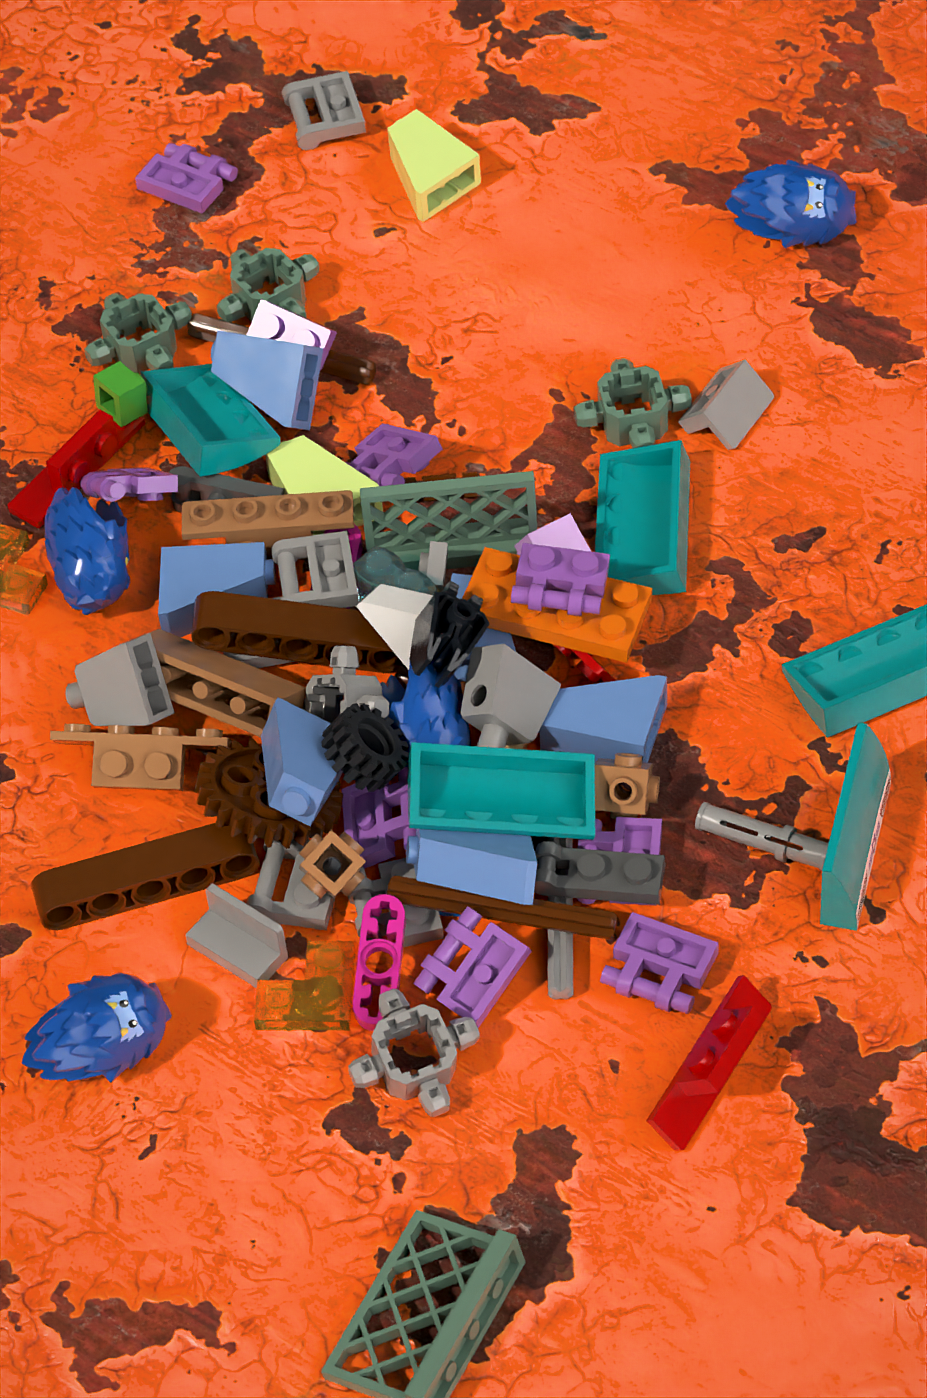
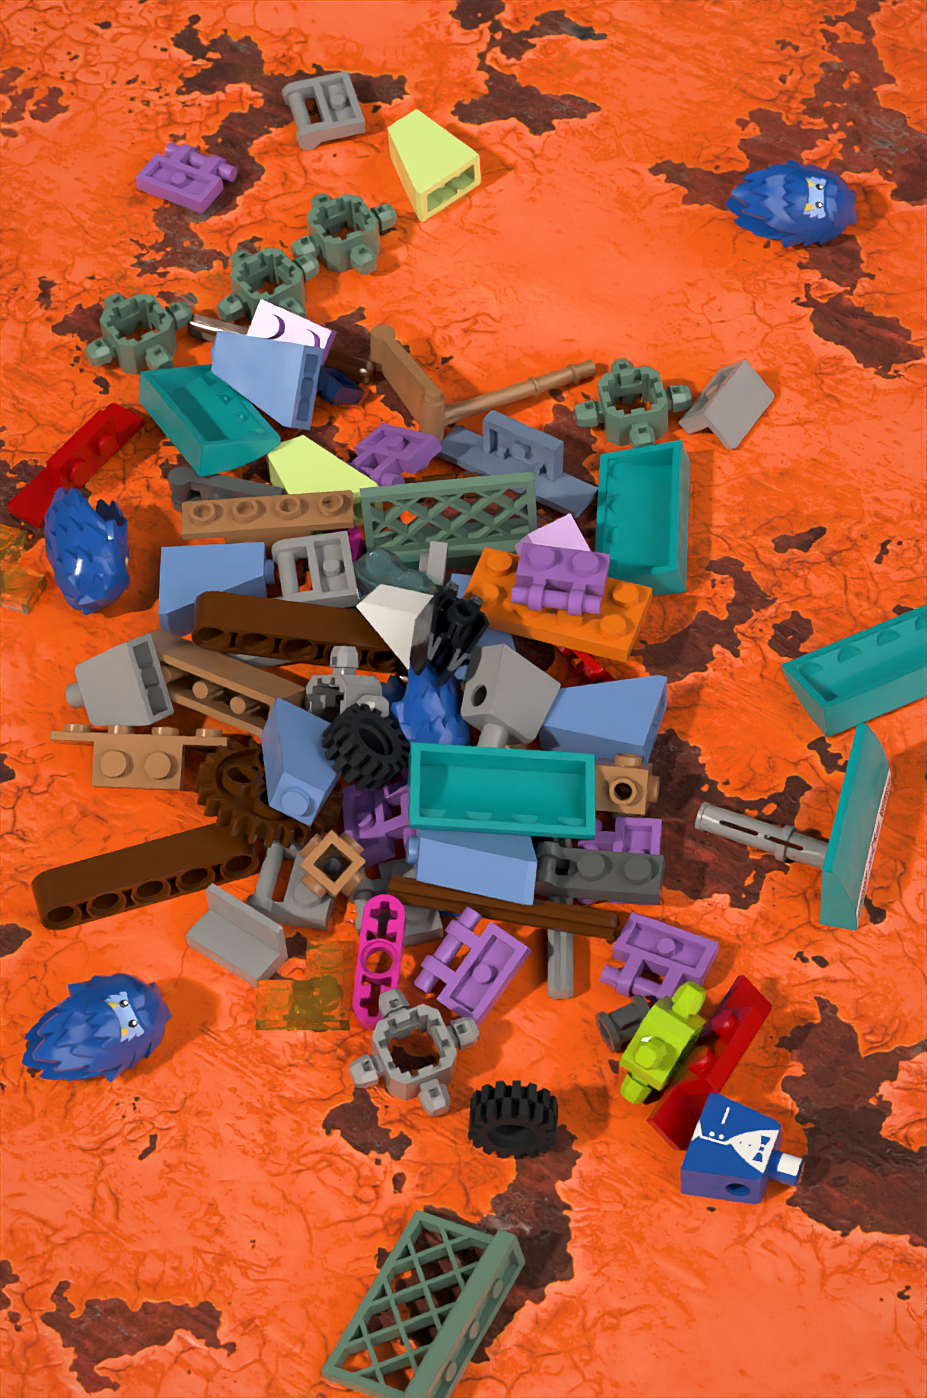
medium lavender plate [80,467,178,502] -> none
bright green plate [93,361,148,427] -> none
none -> sand green piece [290,193,397,275]
none -> dark blue plate [317,366,365,406]
none -> medium nougat piece [370,324,596,442]
none -> sand blue bracket [436,410,598,518]
none -> black tyre [468,1080,558,1159]
none -> dark grey bush [595,994,650,1053]
none -> lime piece [619,980,707,1105]
none -> blue torso [681,1093,804,1204]

